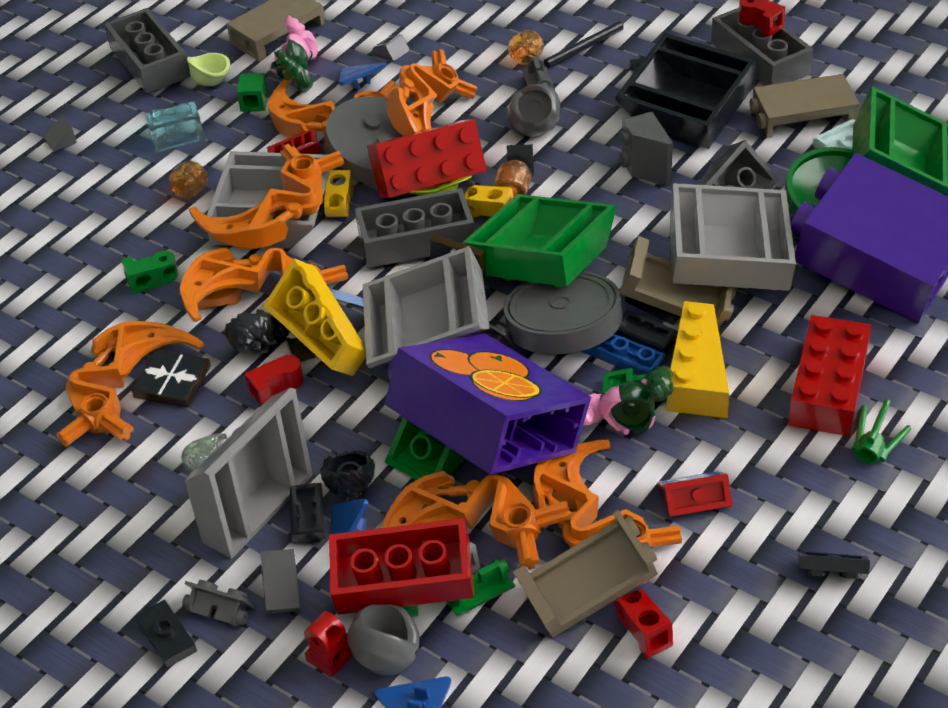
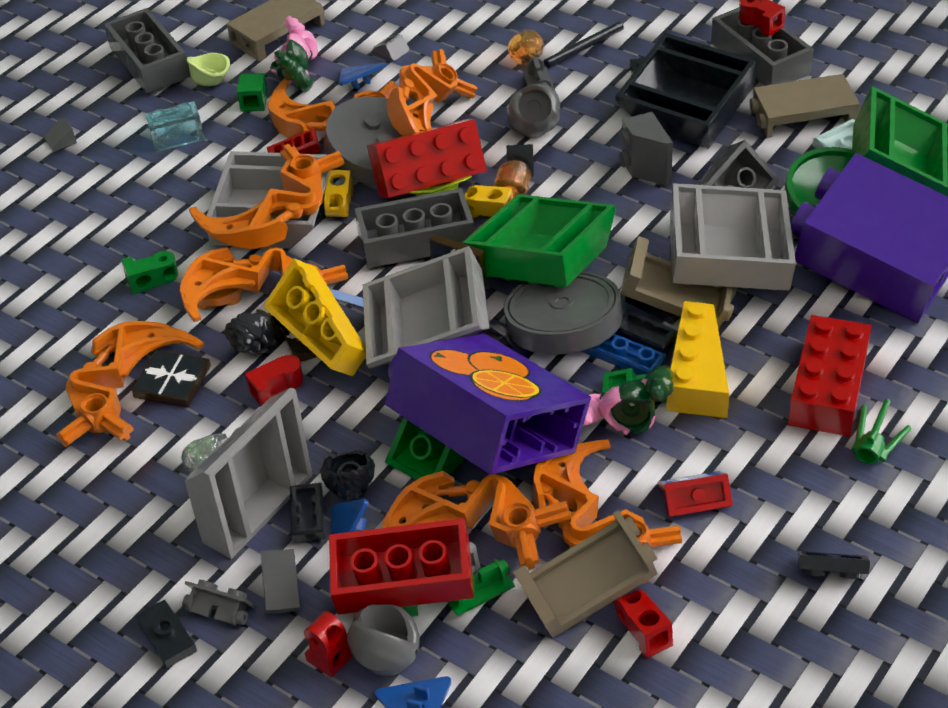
clear orange head [169,161,208,199] -> none

